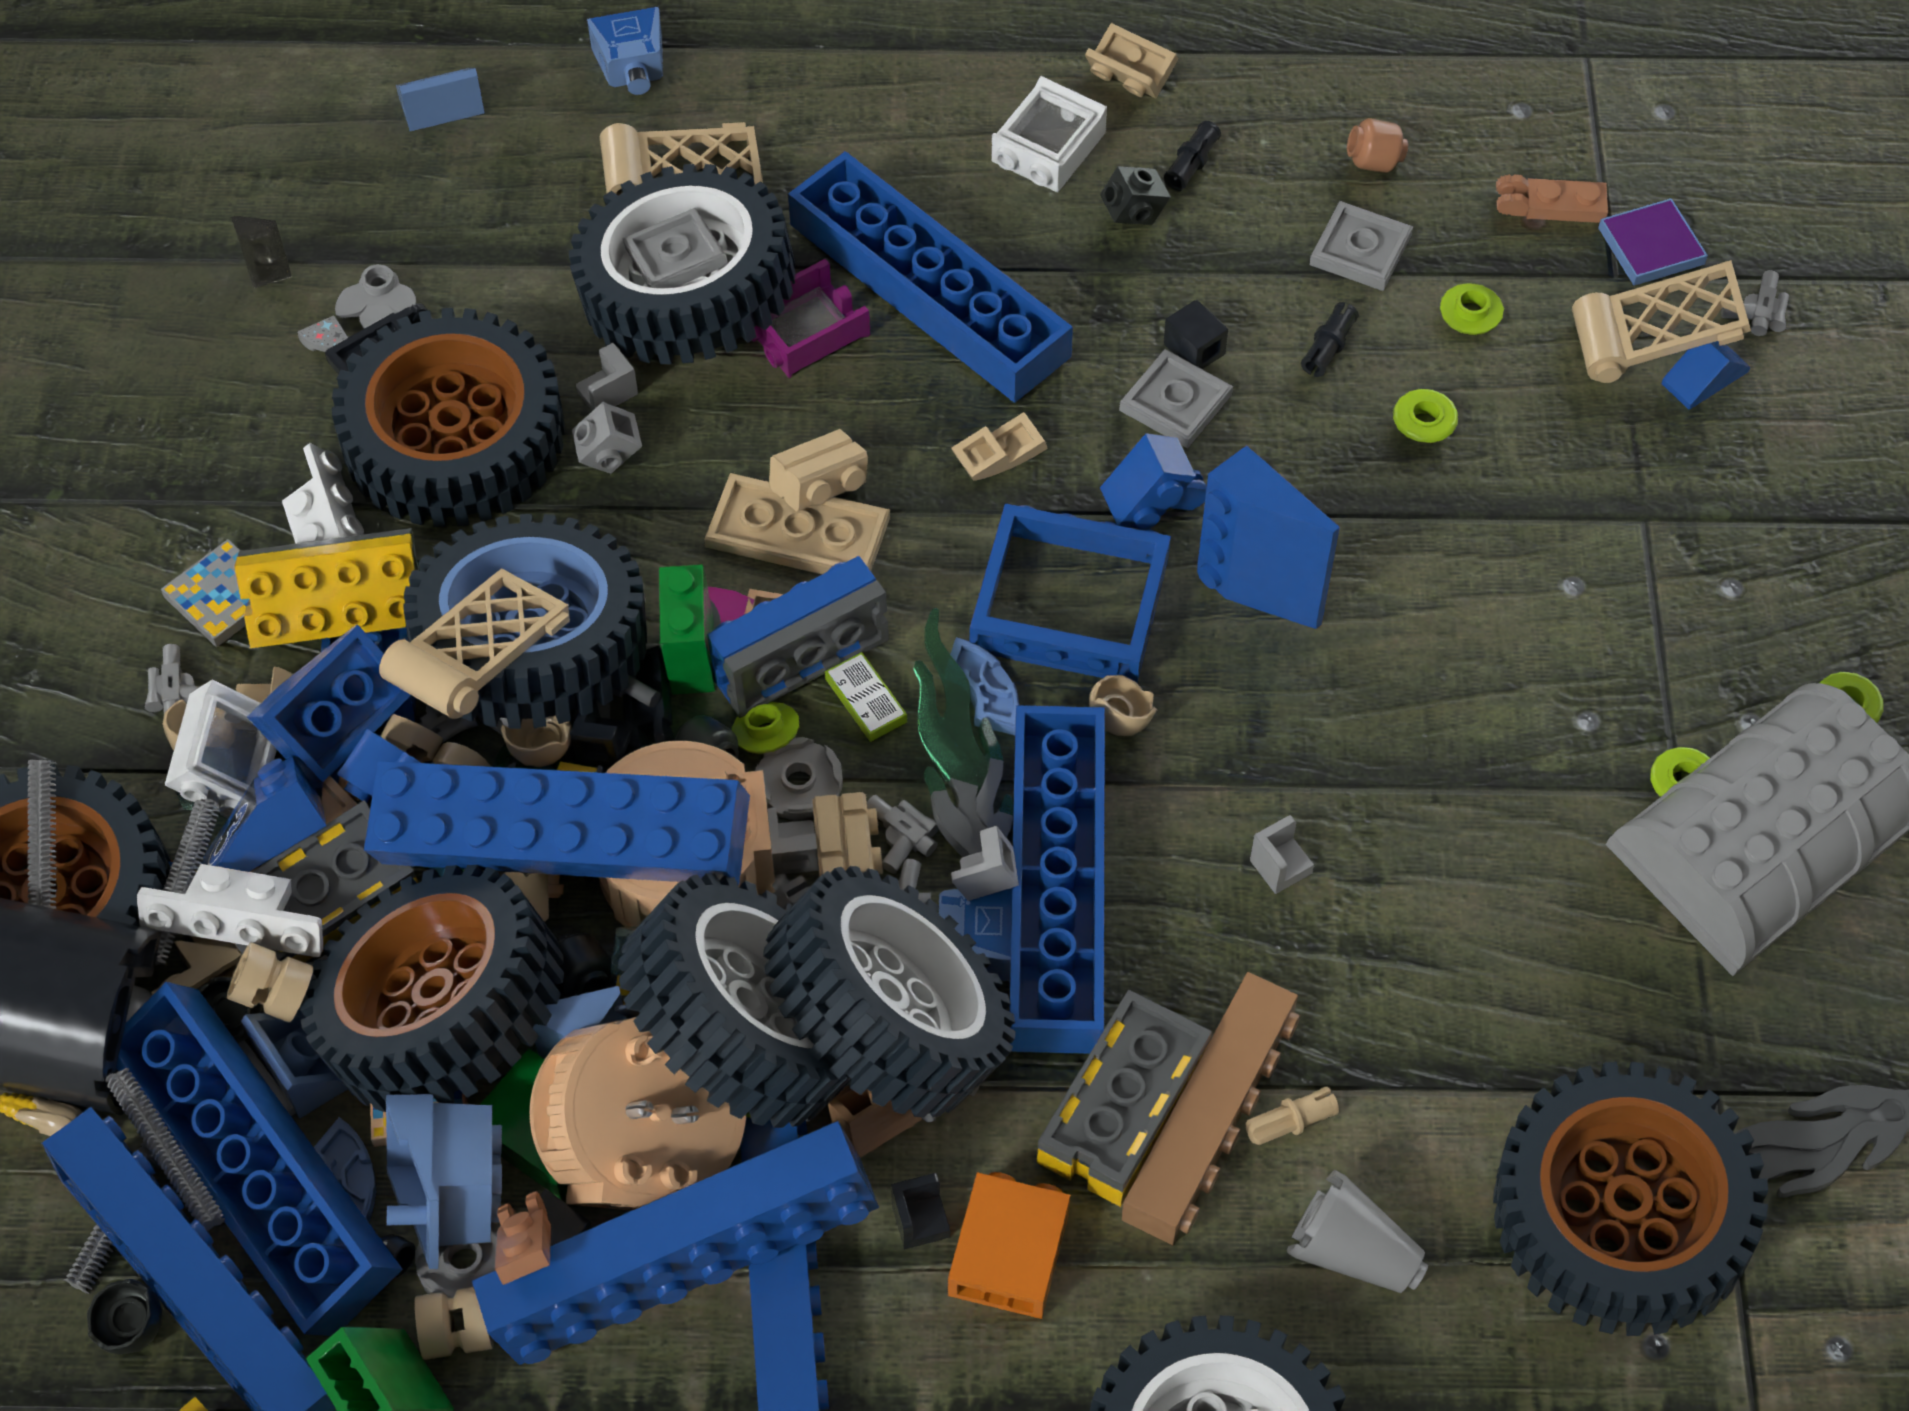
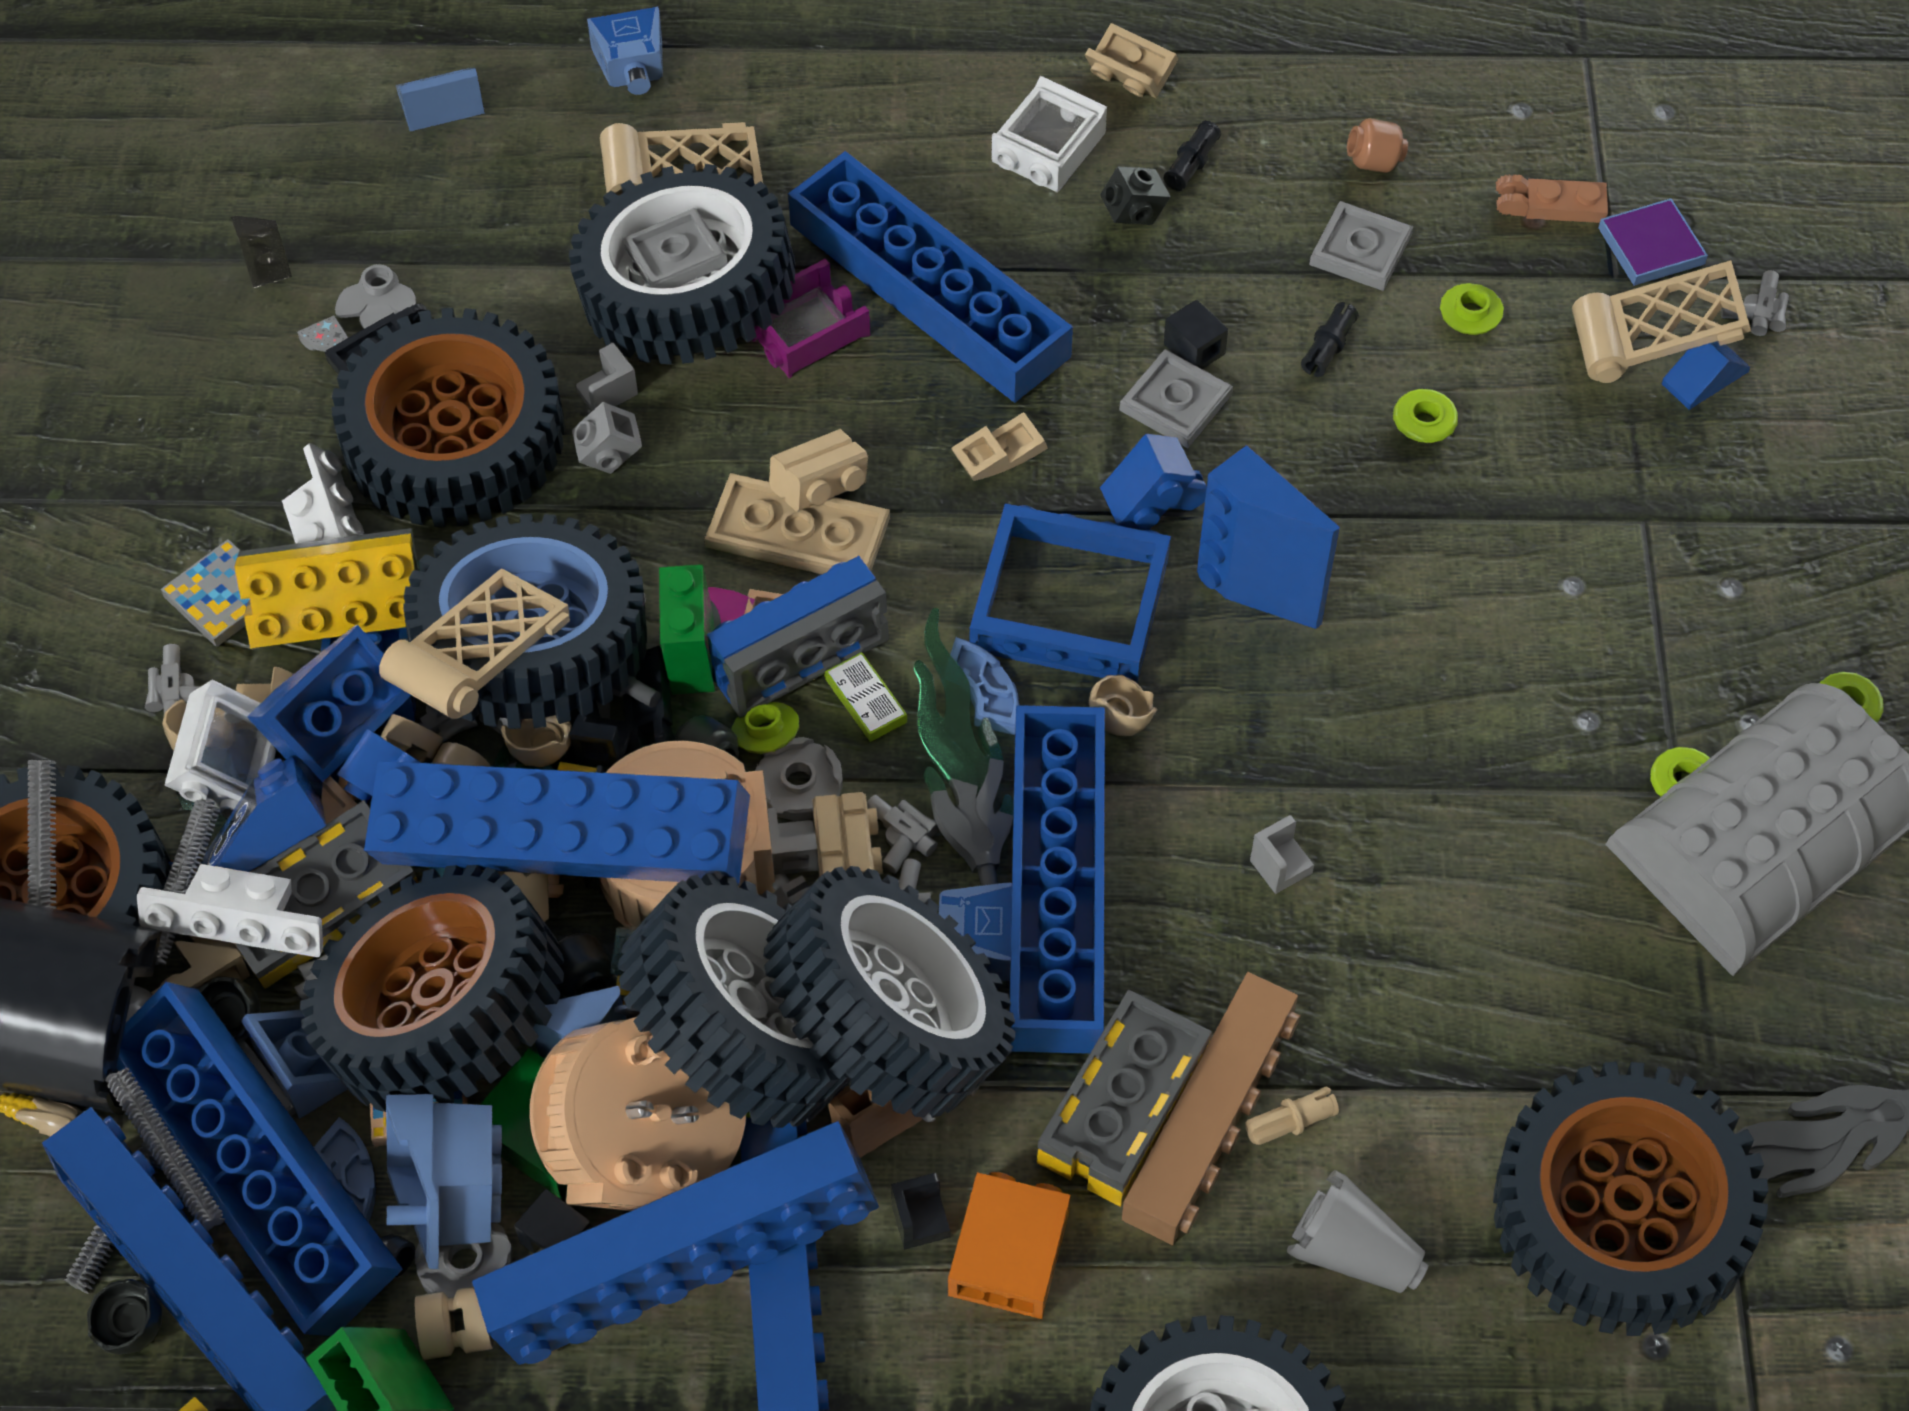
tan wheel [227,942,313,1023] -> none
nougat hinge [495,1191,551,1285] -> none
light grey panel [951,826,1019,901] -> none

